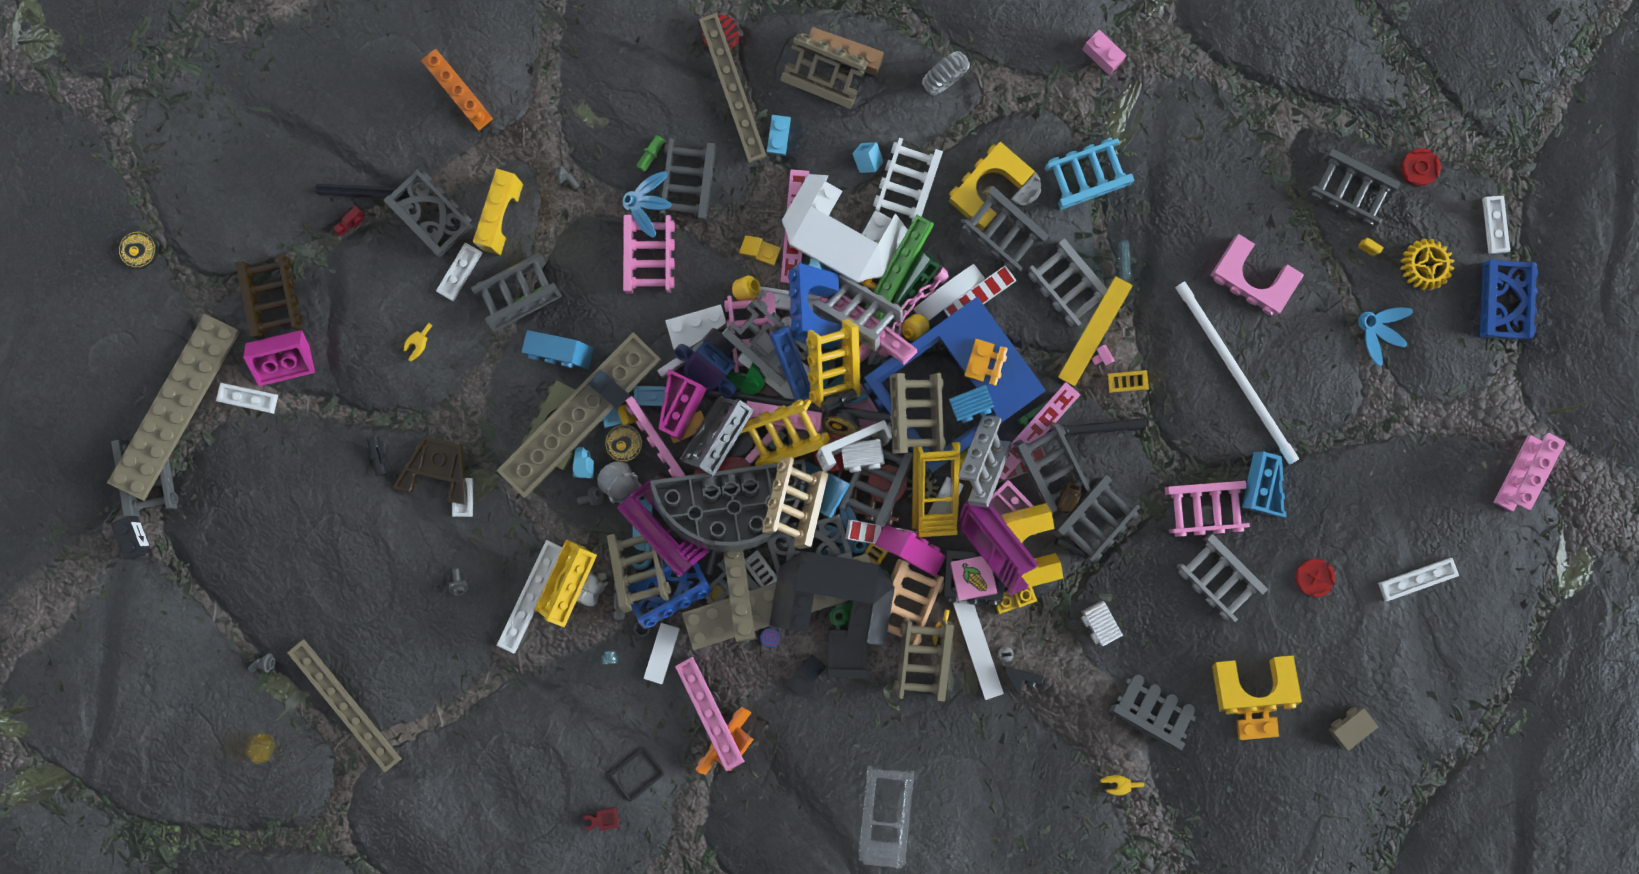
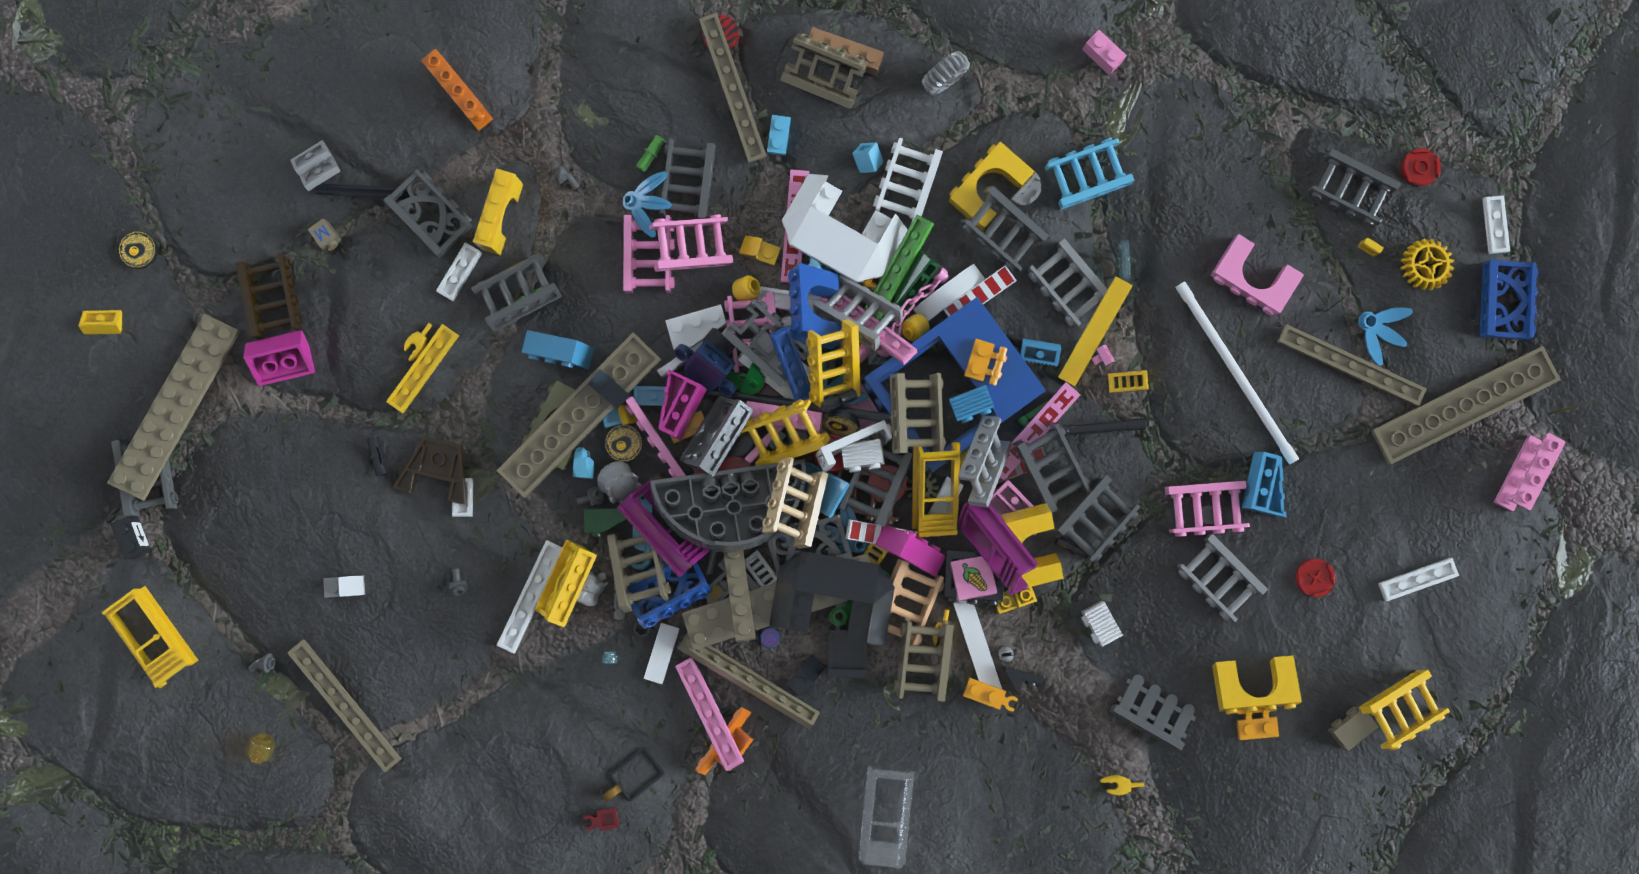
white tile [216,383,278,414] -> none
dark red plate [333,206,365,237] -> none
dark brown brick [1056,483,1081,513] -> none
none -> yellow slope [78,310,122,334]
none -> yellow piece [102,586,199,689]
none -> light grey slope [290,140,340,191]
none -> dark tan brick [308,219,342,251]
none -> slope [323,575,365,598]
none -> yellow plate [386,324,459,413]
none -> dark green slope [584,509,628,537]
none -> pearl gold tile [602,785,622,802]
none -> bright pink fence [649,215,733,272]
none -> dark tan plate [677,632,820,729]
none -> light orange plate [963,677,1018,711]
none -> dark azure brick [1020,338,1061,367]
none -> dark tan plate [1277,324,1427,406]
none -> yellow fence [1359,670,1450,751]
none -> dark tan plate [1371,346,1561,465]

